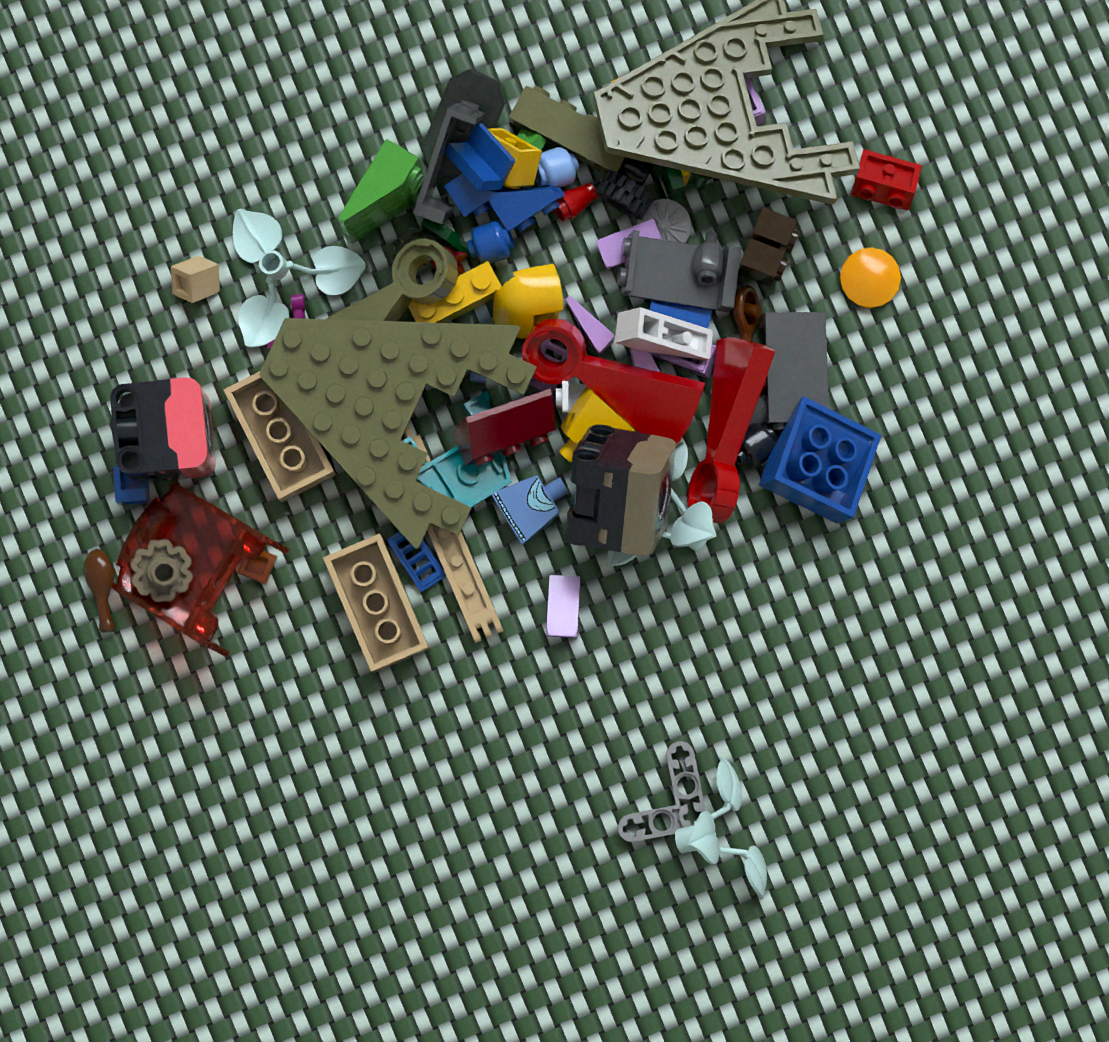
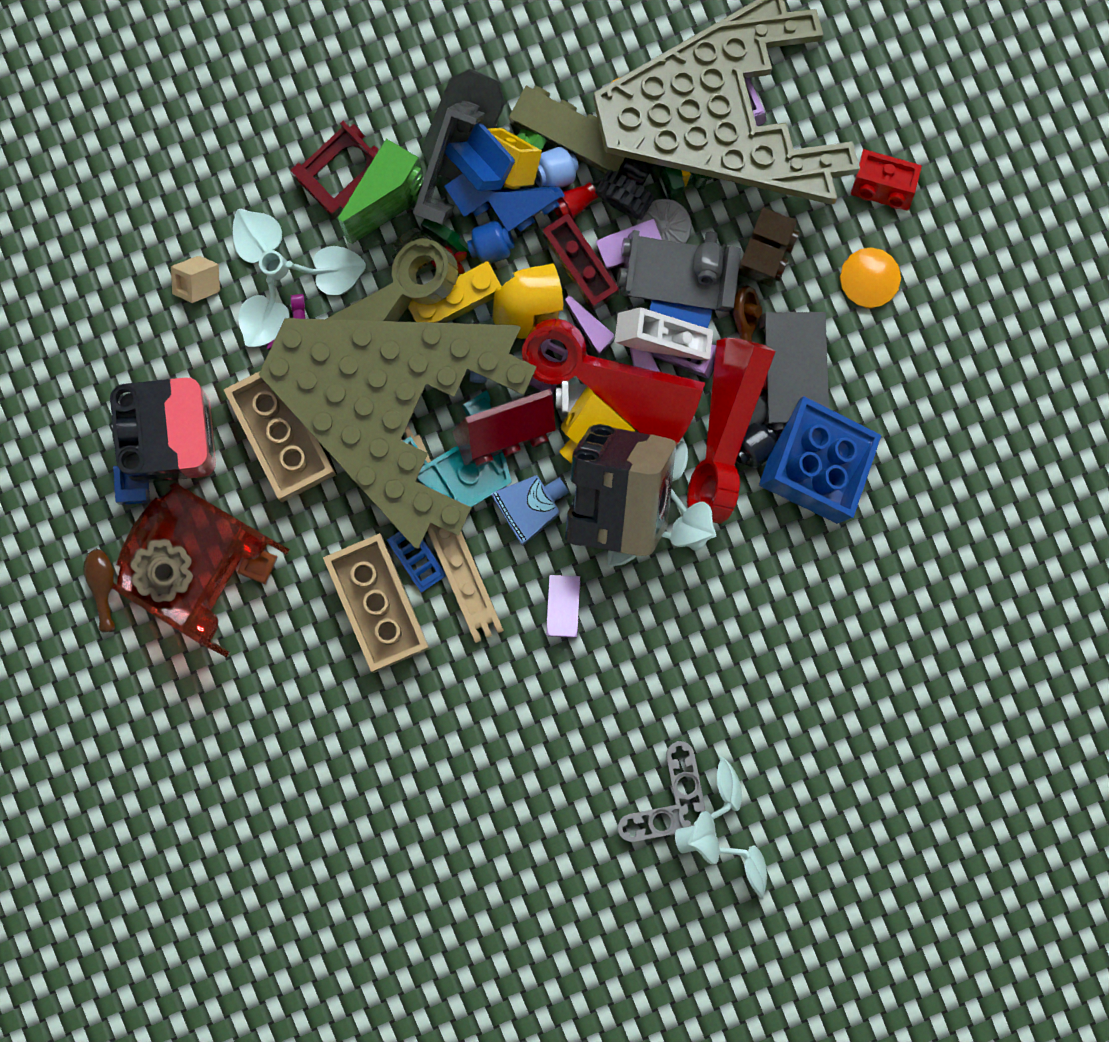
none -> dark red panel [290,121,379,219]
none -> dark red brick [543,213,619,311]

